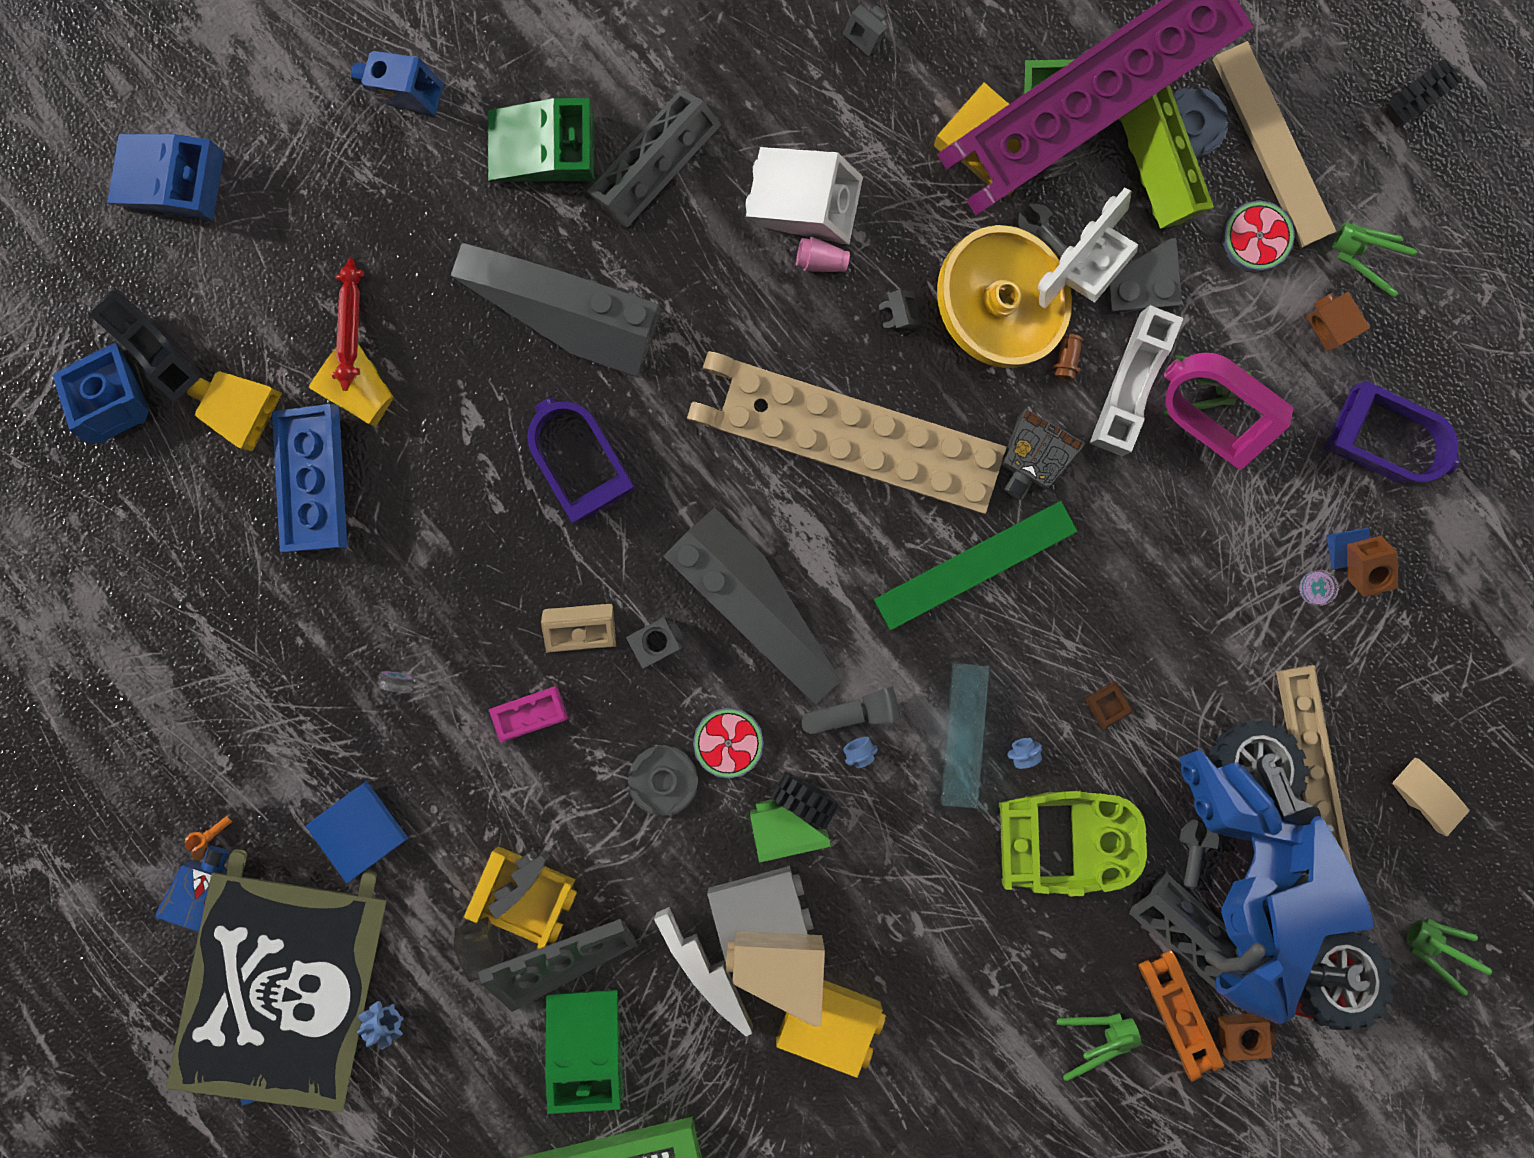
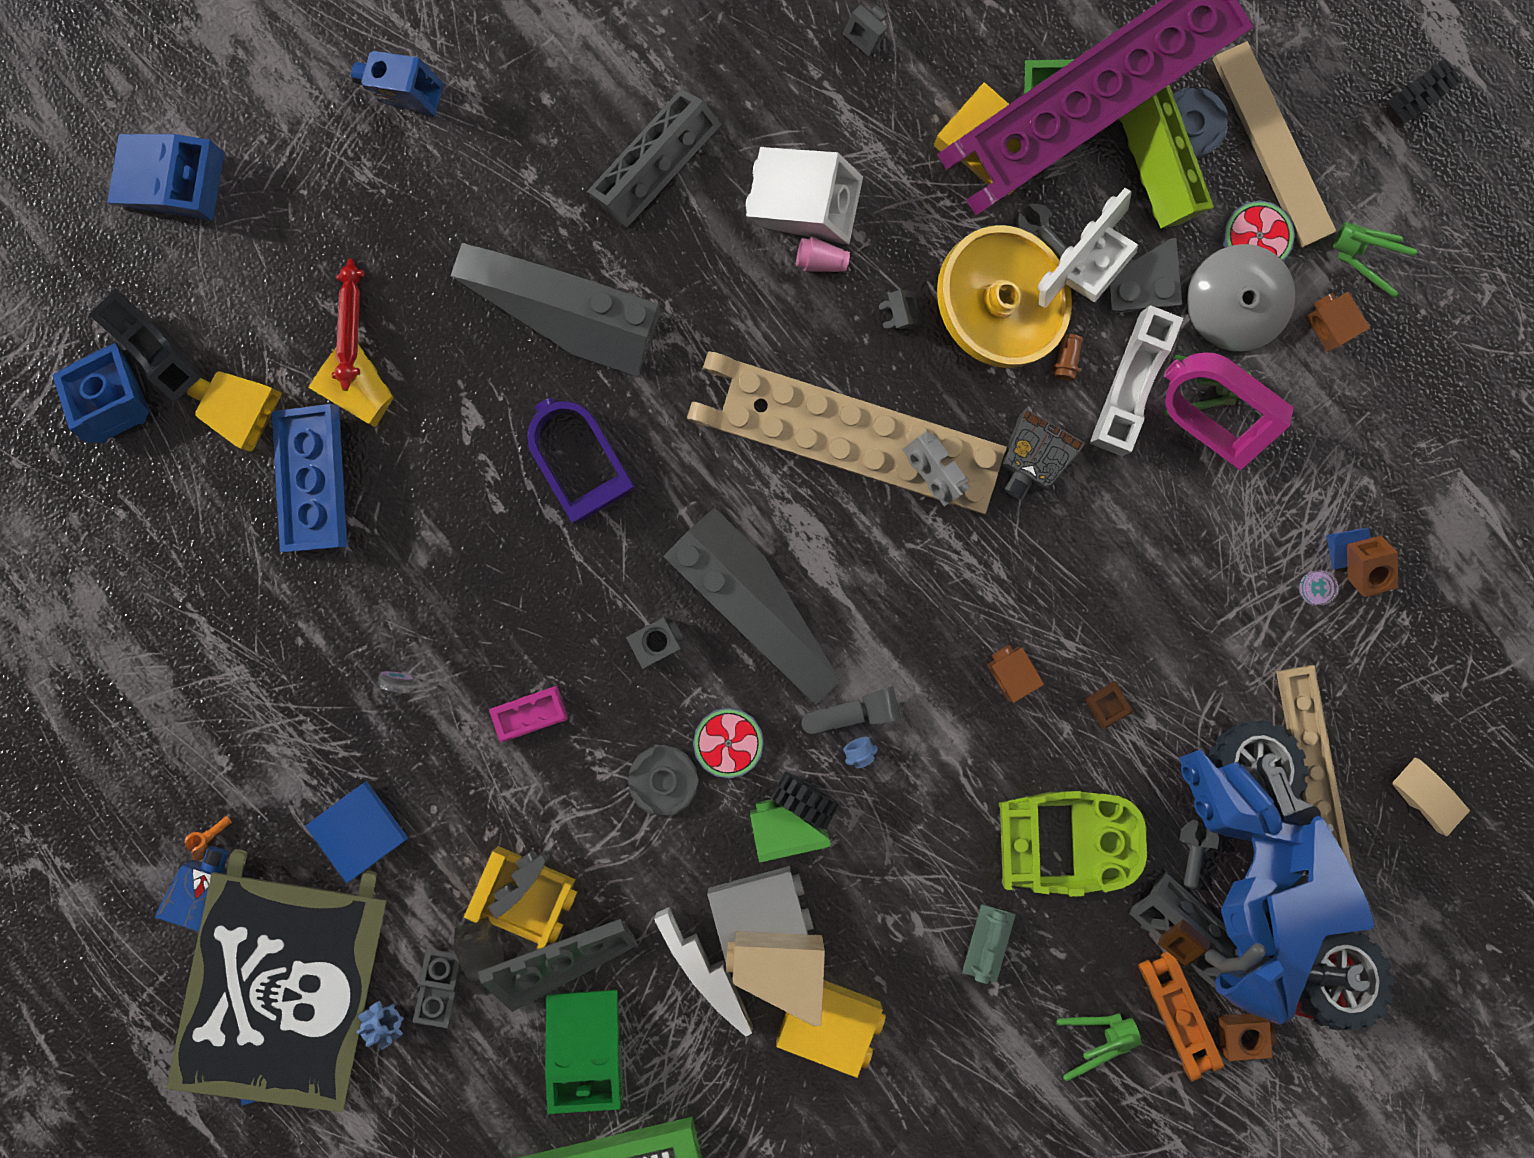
slope [488,98,594,182] -> none
tan slope [541,604,616,653] -> none
green tile [873,501,1077,630] -> none
clear light blue plate [941,663,990,808] -> none
medium blue plate [1008,738,1042,769] -> none
dark purple window [1324,381,1460,485] -> none
bright green plant [1406,918,1492,996] -> none
none -> dark grey slope [412,949,462,1030]
none -> light grey hinge [902,430,970,506]
none -> sand green hinge [962,904,1016,984]
none -> dark orange brick [987,645,1044,703]
none -> reddish brown tile [1158,919,1211,967]
none -> light grey dish [1187,244,1295,351]

